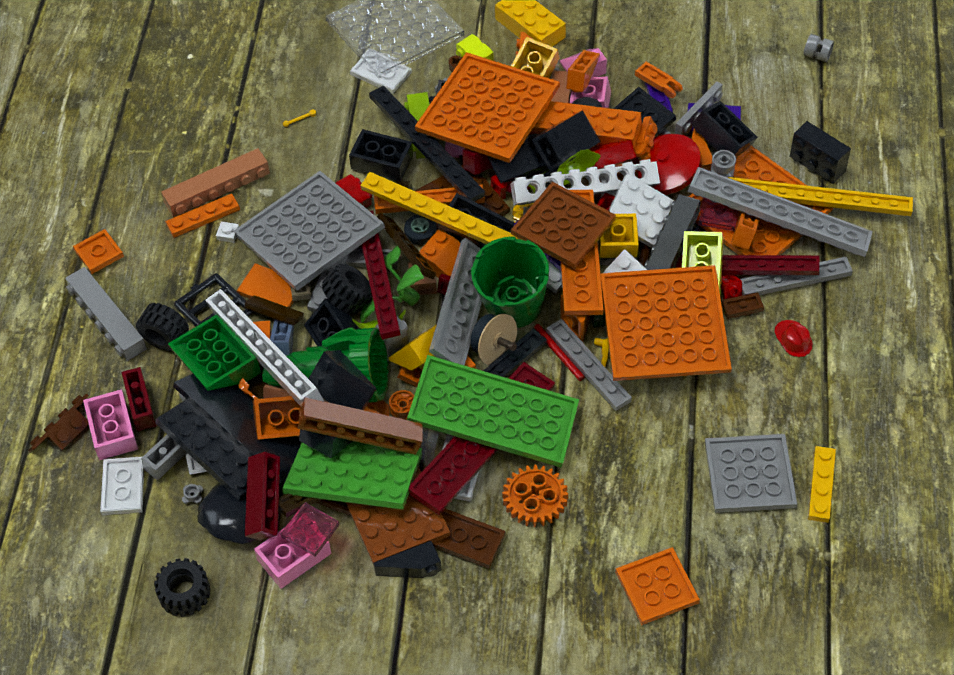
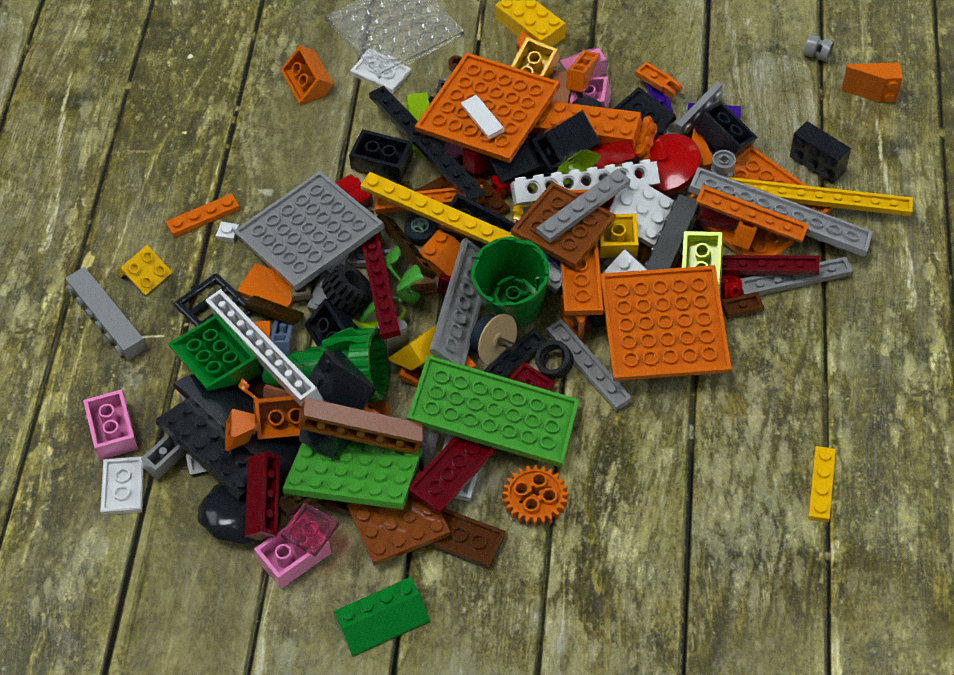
reddish brown bracket [28,393,89,453] -> none
orange plate [73,229,124,274] -> none
dark red brick [121,367,156,432] -> none
black tyre [136,303,189,351] -> none
black tyre [154,558,211,617] -> none
nougat brick [161,148,270,217] -> none
light grey plate [182,484,203,504] -> none
yellow hinge [283,109,316,127] -> none
black slope [373,541,442,578] -> none
orange wheel [389,390,414,420] -> none
neon yellow brick [456,34,494,61] -> none
red bar [533,324,585,381] -> none
yellow bar [594,338,609,367] -> none
orange plate [615,547,700,625] -> none
light grey plate [704,434,797,513] -> none
red piece [774,320,813,357] -> none
none -> yellow bracket [116,245,172,295]
none -> orange slope [225,409,258,451]
none -> orange slope [280,45,334,105]
none -> green slope [333,577,430,657]
none -> white tile [461,95,505,140]
none -> black tyre [535,340,574,379]
none -> light grey plate [536,169,631,243]
none -> orange plate [695,185,809,243]
none -> orange slope [841,63,903,103]

